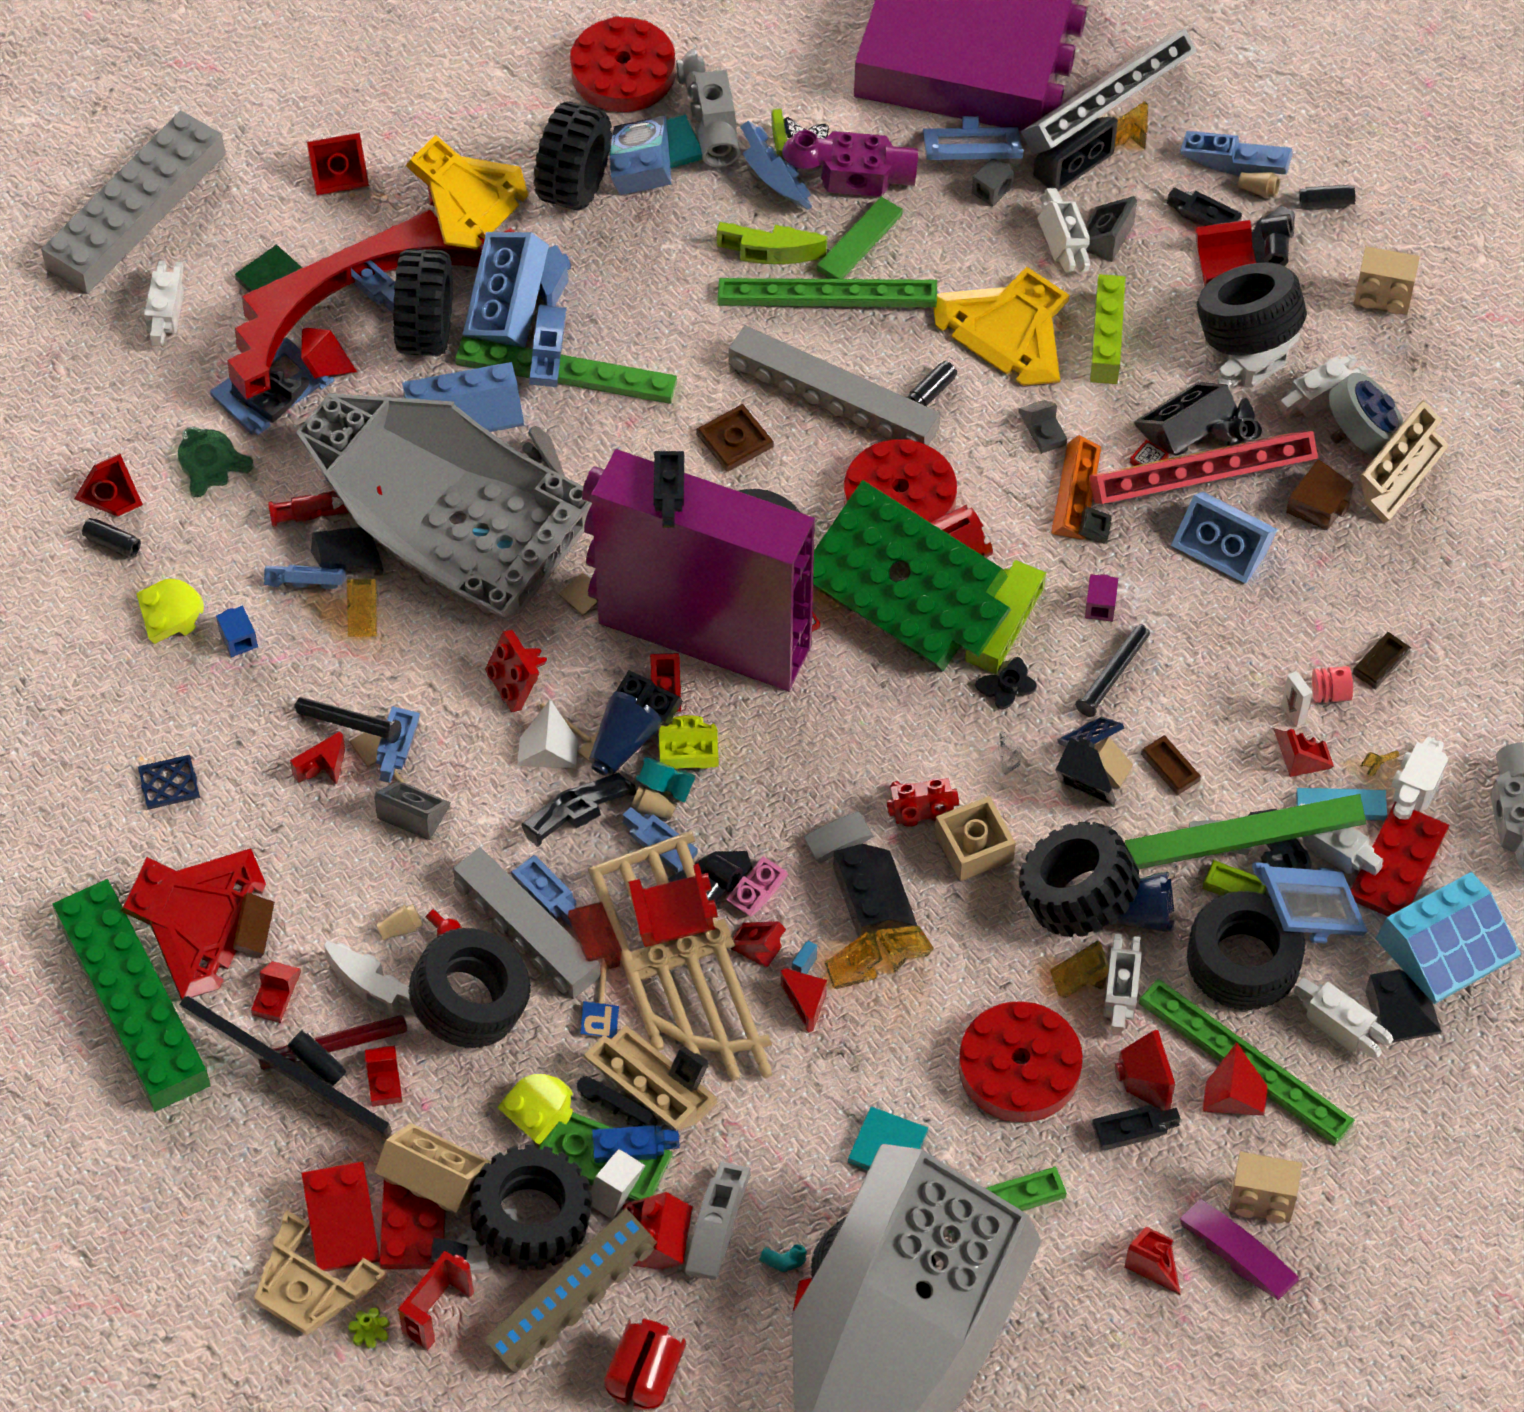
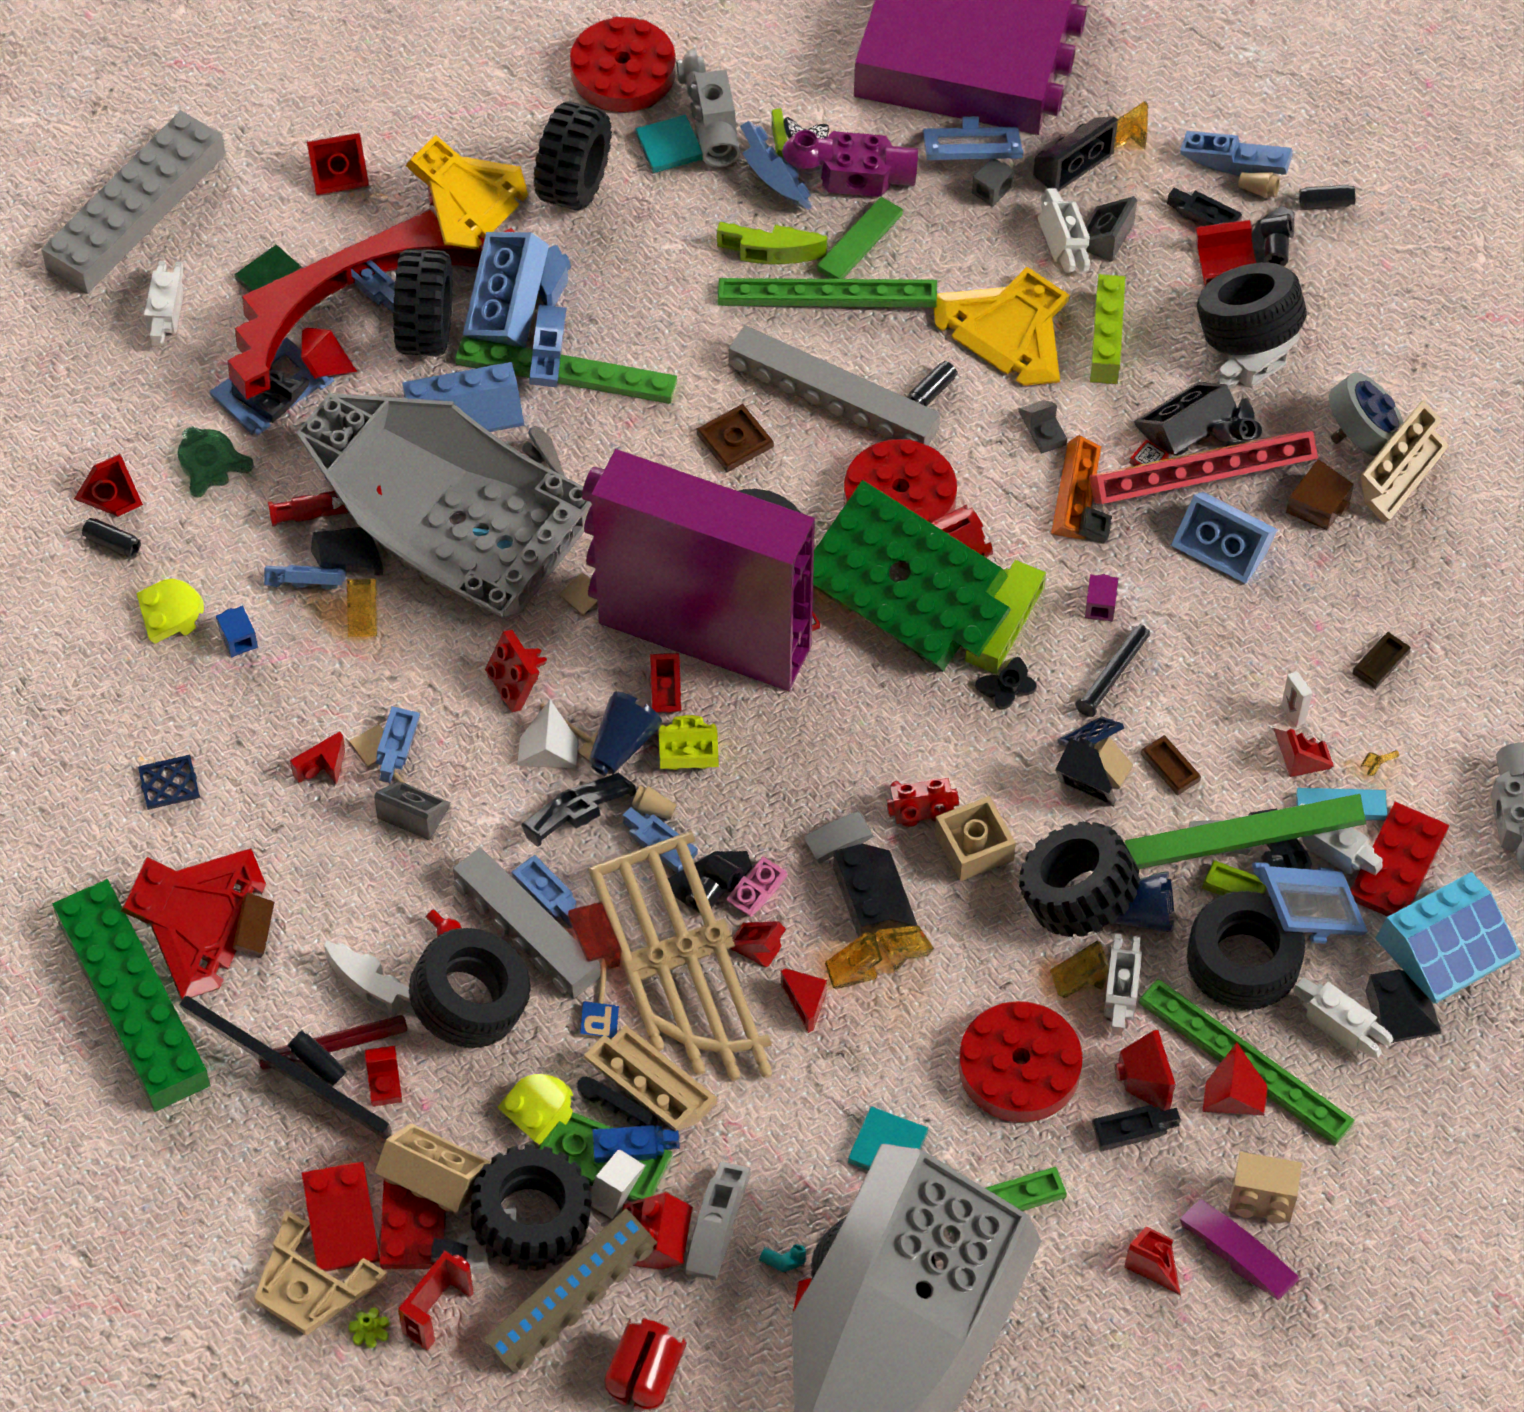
red slope [251,961,301,1023] -> none
black axle [294,697,402,743] -> none
tan cone [376,904,423,940] -> none
medium blue slope [610,115,672,195] -> none
black slope [616,670,683,725] -> none
red panel [628,864,718,947] -> none
teal leg [636,757,695,803] -> none
black hinge [653,451,685,528] -> none
black tile [667,1047,709,1091] -> none
dark azure tile [792,940,817,974] -> none
clear slope [998,731,1022,775] -> none
light grey brick [1021,28,1197,155] -> none
white hinge [1279,354,1368,417] -> none
coral piece [1312,666,1353,703] -> none
tan brick [1353,246,1420,315] -> none
white hinge [1391,737,1448,820] -> none

